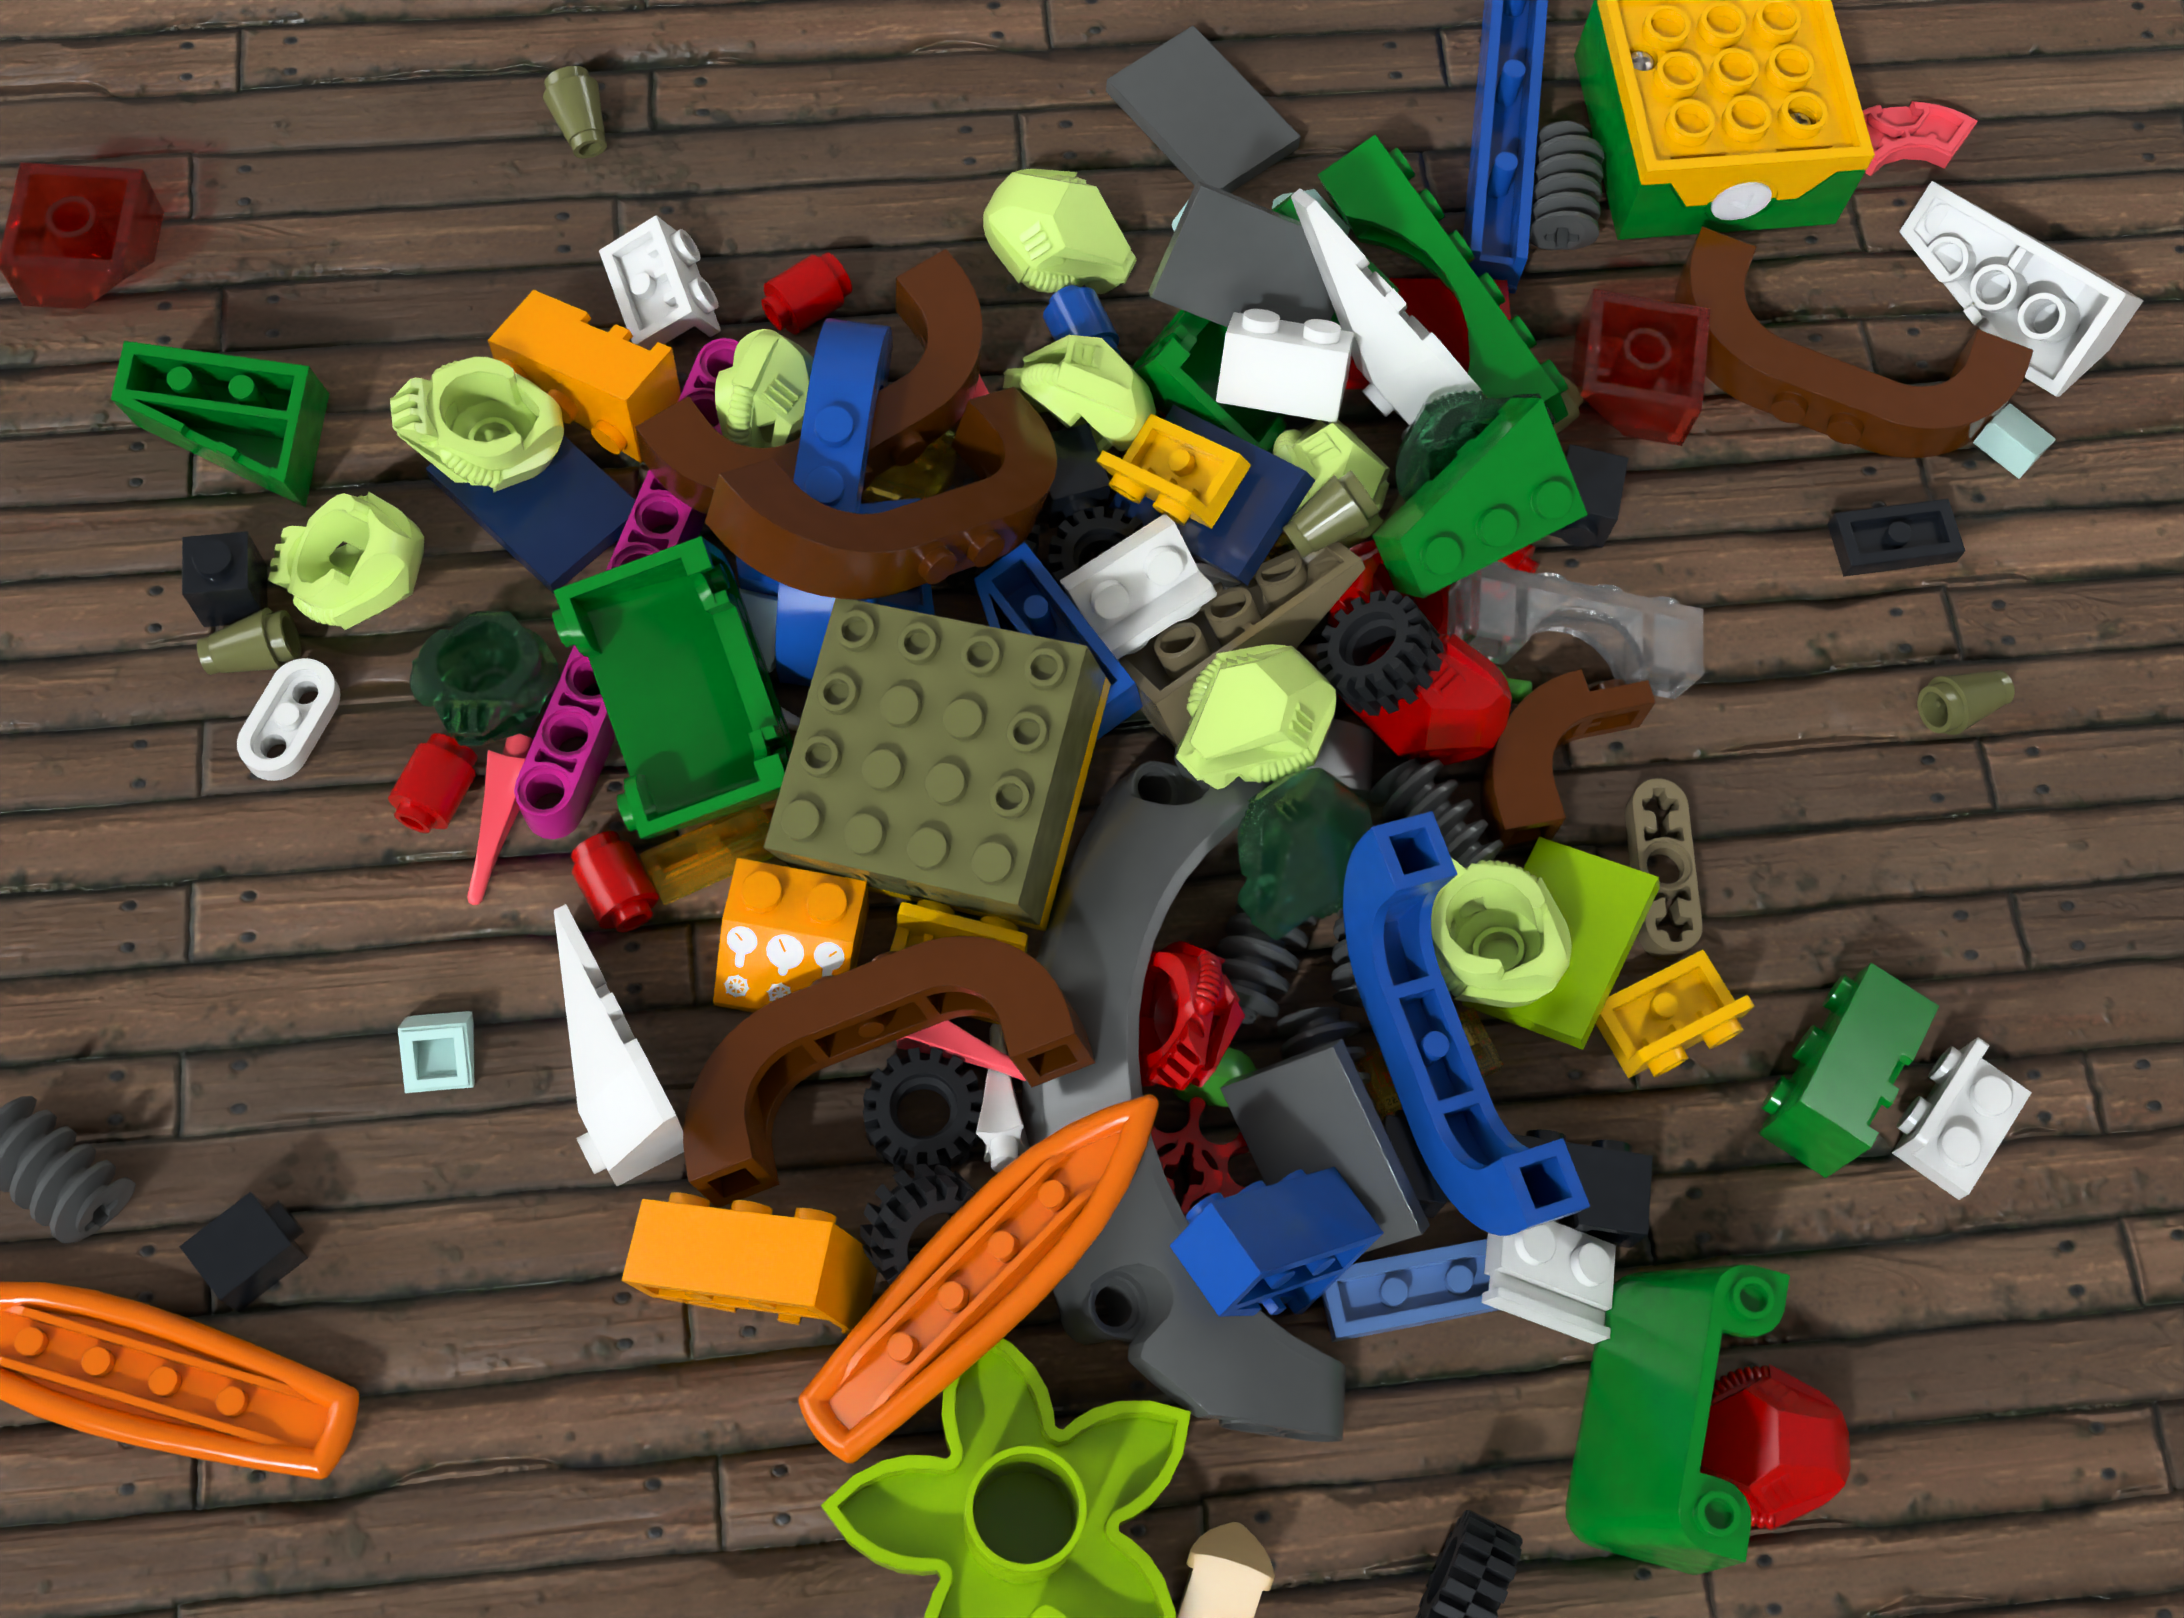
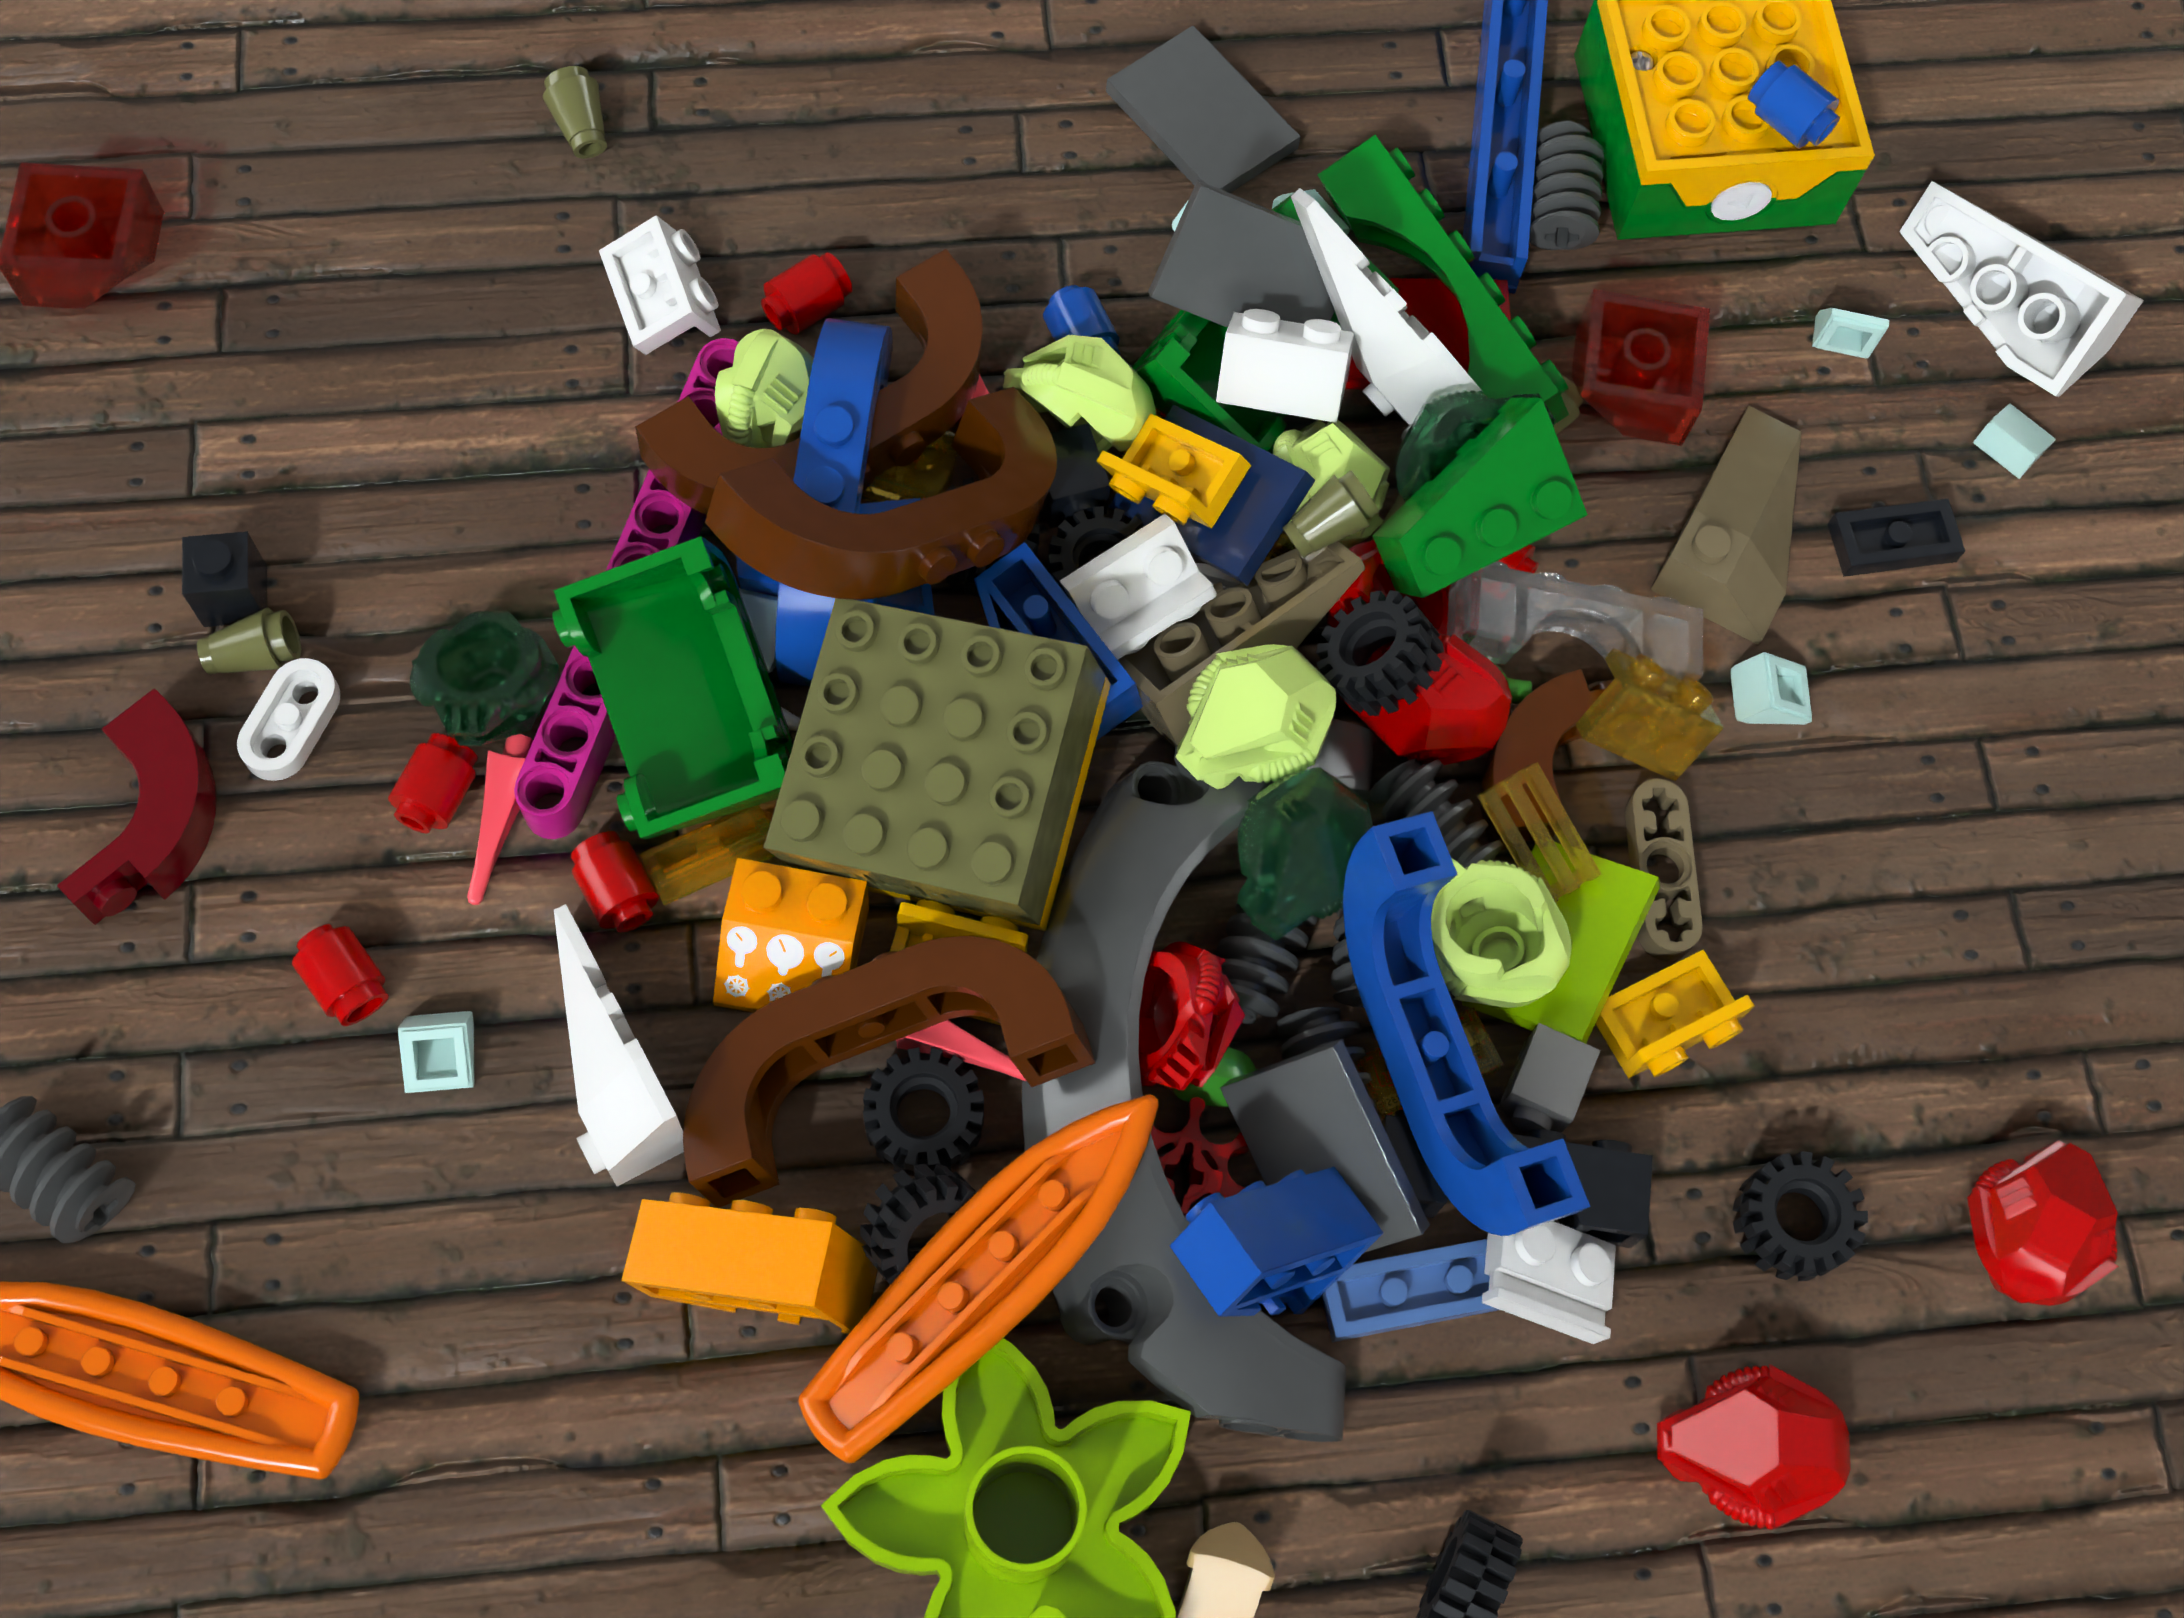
green wedge [111,341,329,508] -> none
black brick [179,1192,308,1312] -> none
yellowish green helmet [268,491,424,630] -> none
yellowish green helmet [390,357,564,492] -> none
dark blue tile [426,435,636,594] -> none
light orange wedge [488,290,681,463] -> none
white piece [976,1023,1030,1173] -> none
yellowish green helmet [983,169,1137,294] -> none
black brick [1549,444,1628,548] -> none
green windscreen [1565,1265,1790,1575] -> none
reddish brown arch [1674,227,2034,458] -> none
green wedge [1758,963,1939,1178] -> none
coral tile [1862,101,1978,176] -> none
white bracket [1892,1037,2032,1200] -> none
olive cone [1917,670,2015,735] -> none
none -> dark red arch [57,688,217,925]
none -> red brick [292,924,389,1026]
none -> clear yellow tile [1477,762,1601,902]
none -> light grey brick [1497,1023,1601,1133]
none -> clear yellow bracket [1576,648,1724,781]
none -> dark tan wedge [1650,405,1801,645]
none -> light aqua slope [1730,652,1812,725]
none -> black tyre [1732,1151,1868,1282]
none -> blue brick [1748,60,1840,149]
none -> light aqua slope [1812,308,1889,359]
none -> red helmet [1967,1140,2119,1306]

